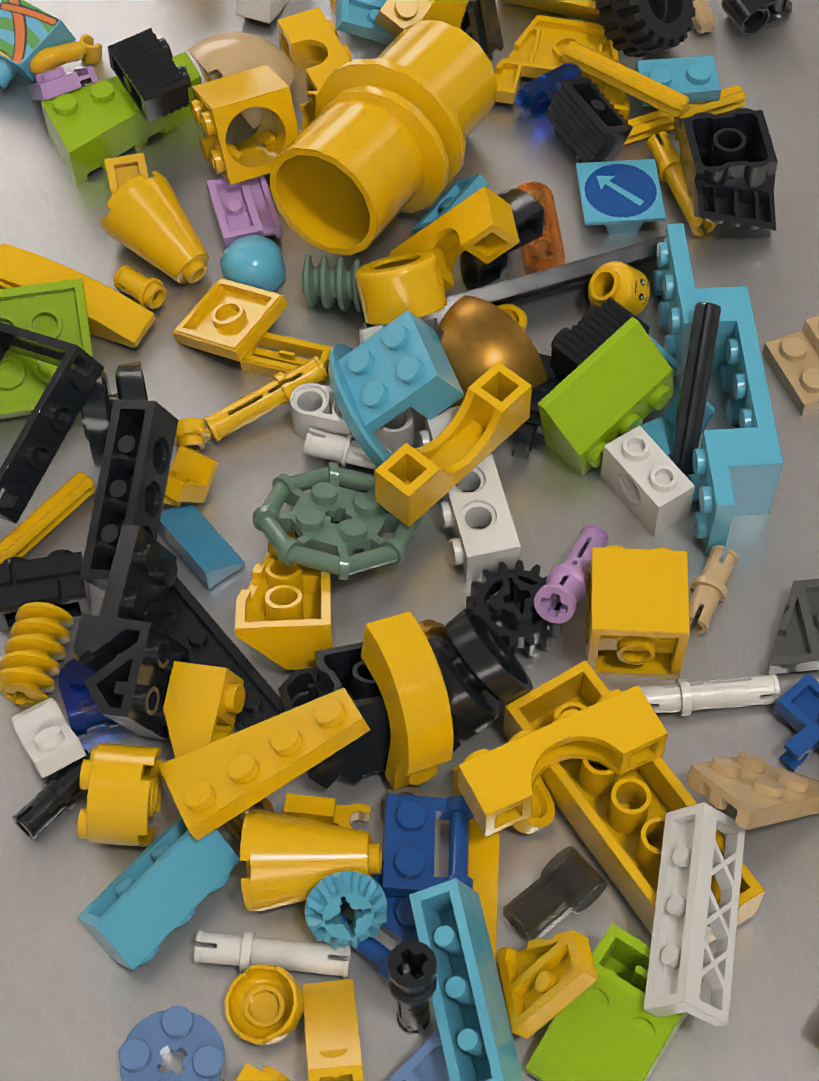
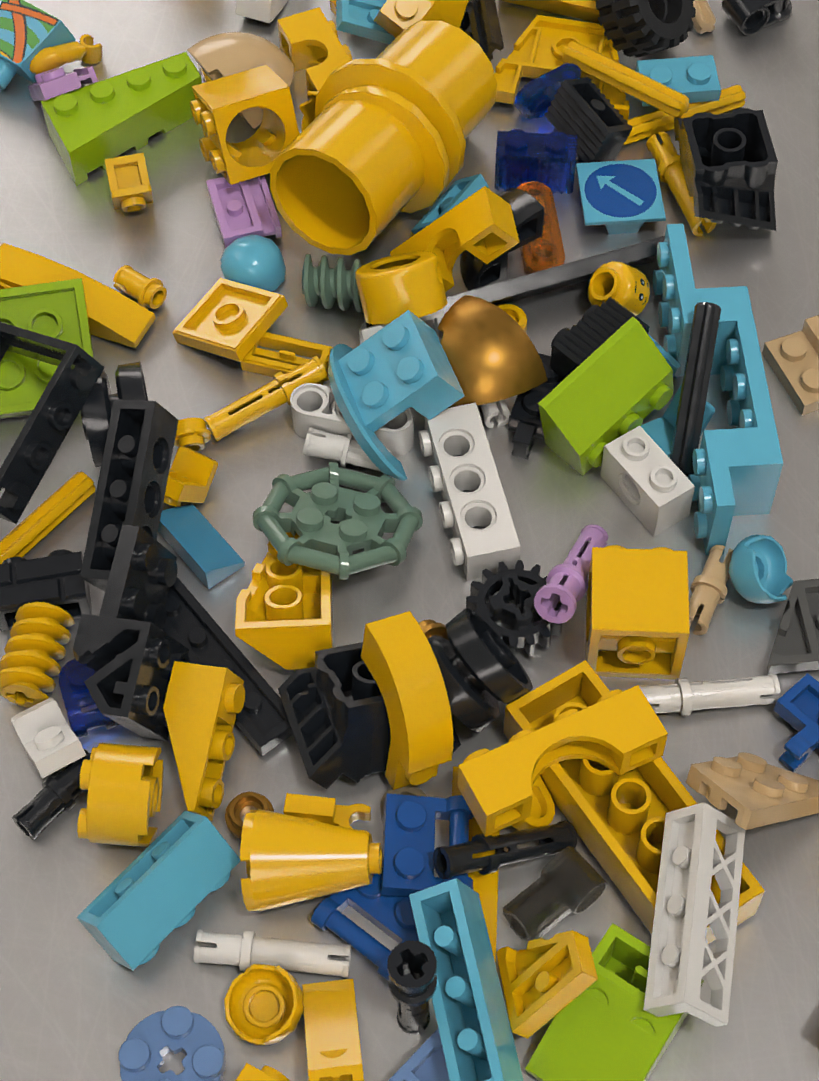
yellow cone [99,171,209,284] -> none
black brick [107,28,192,123] -> none
yellow wing [158,688,370,841] -> none
medium azure gear [305,871,387,950] -> none
yellow arch [374,362,532,527] -> none
none -> black pin [433,820,577,880]
none -> clear blue brick [494,129,577,194]
none -> medium azure hair [728,535,793,604]

